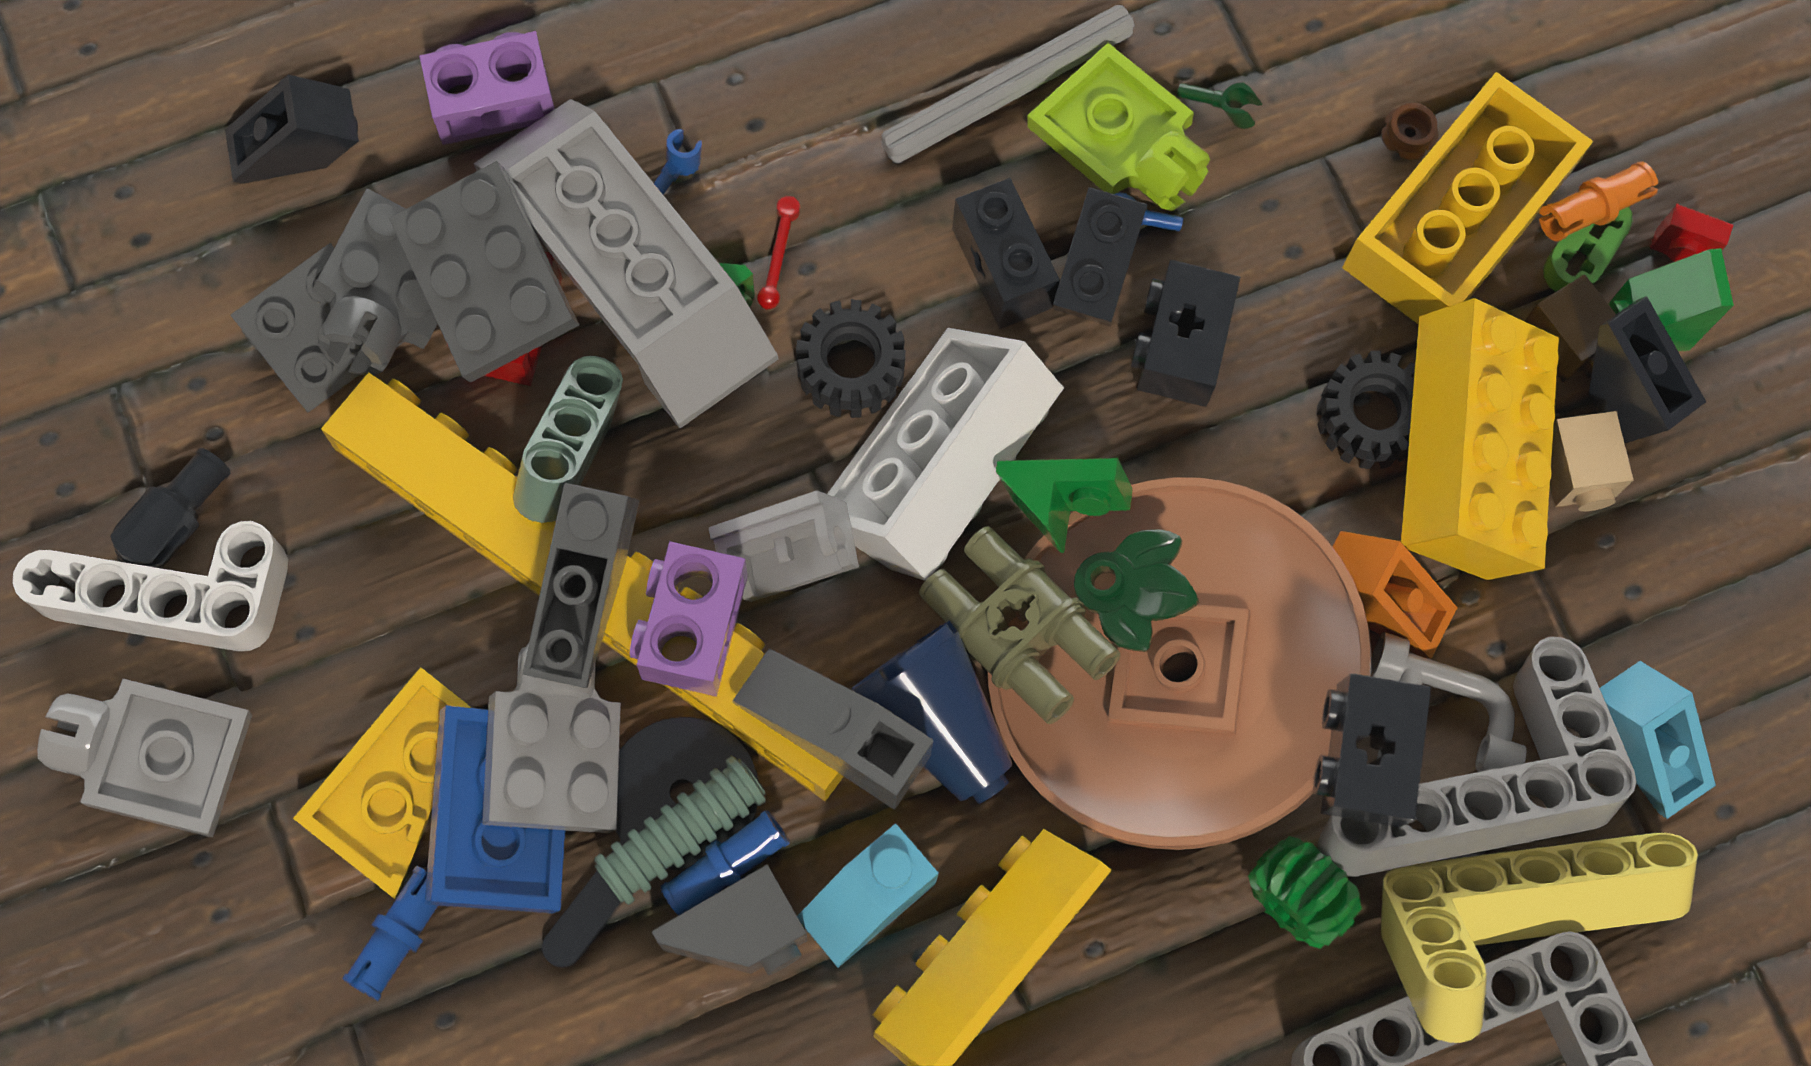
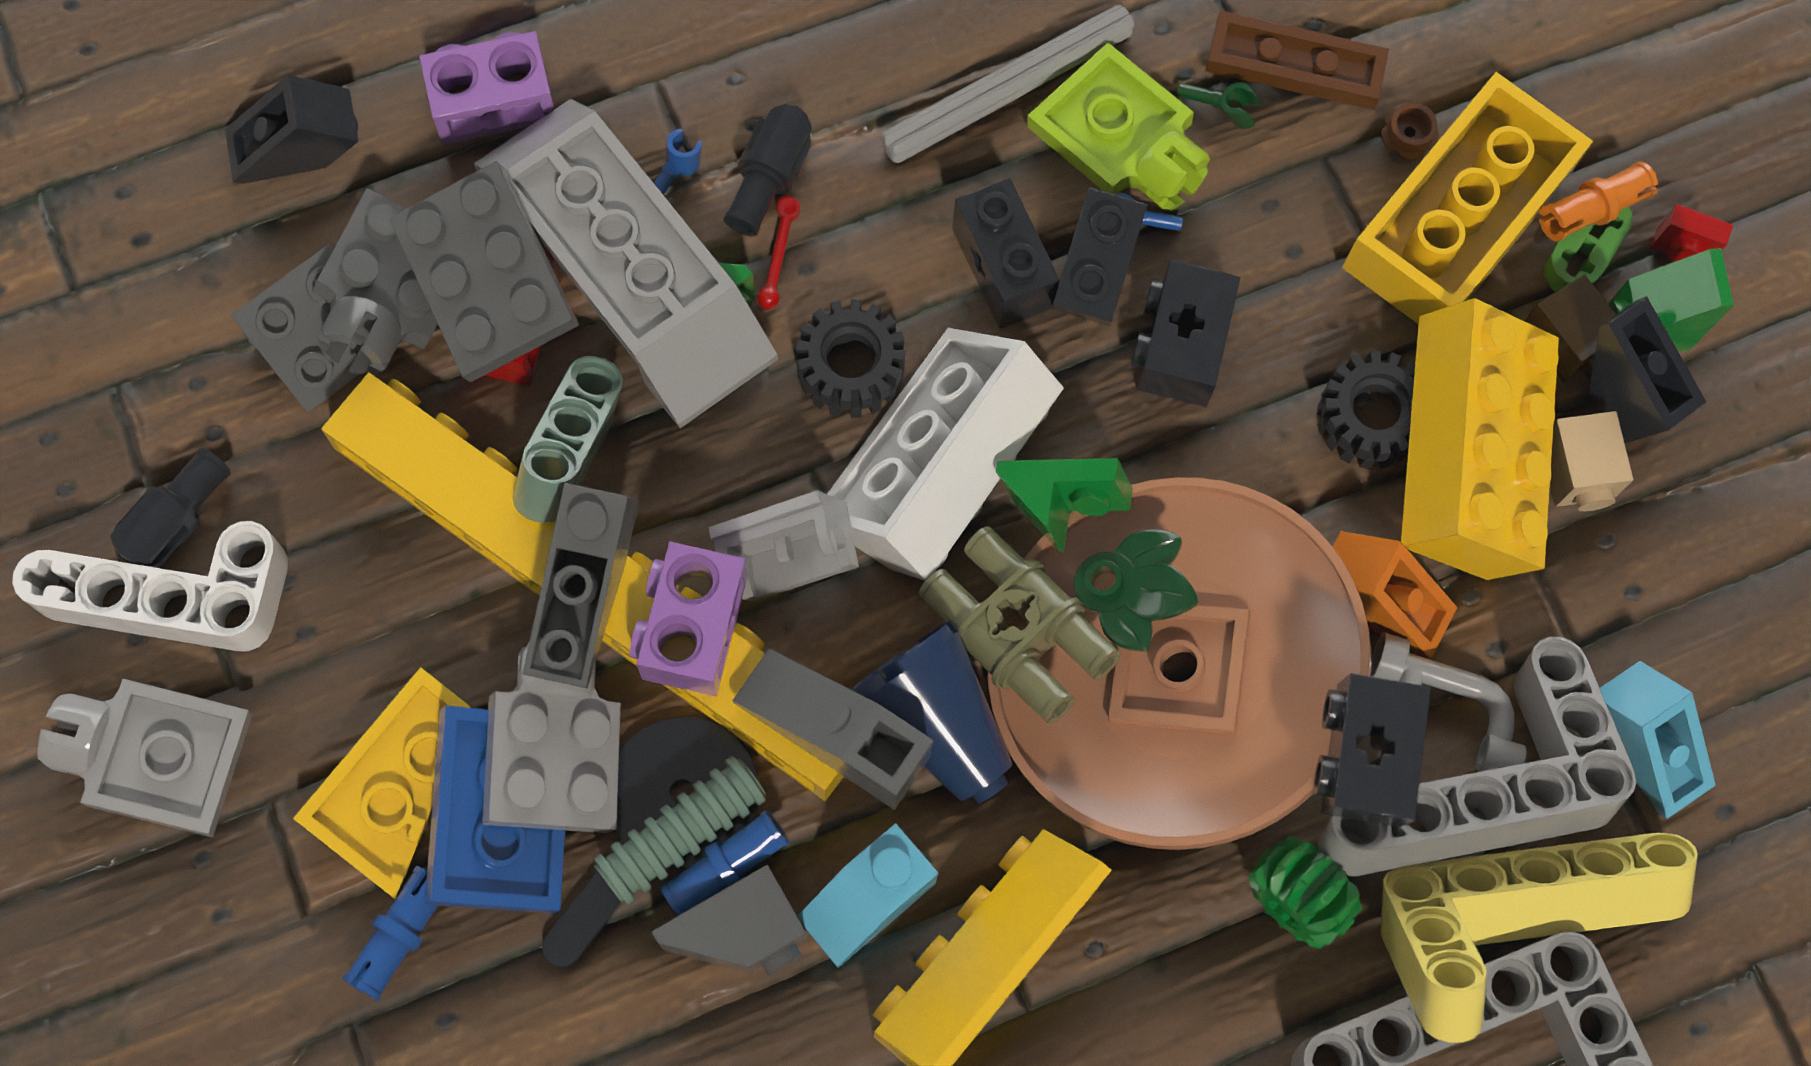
none -> black arm [723,104,812,237]
none -> reddish brown plate [1205,10,1389,110]

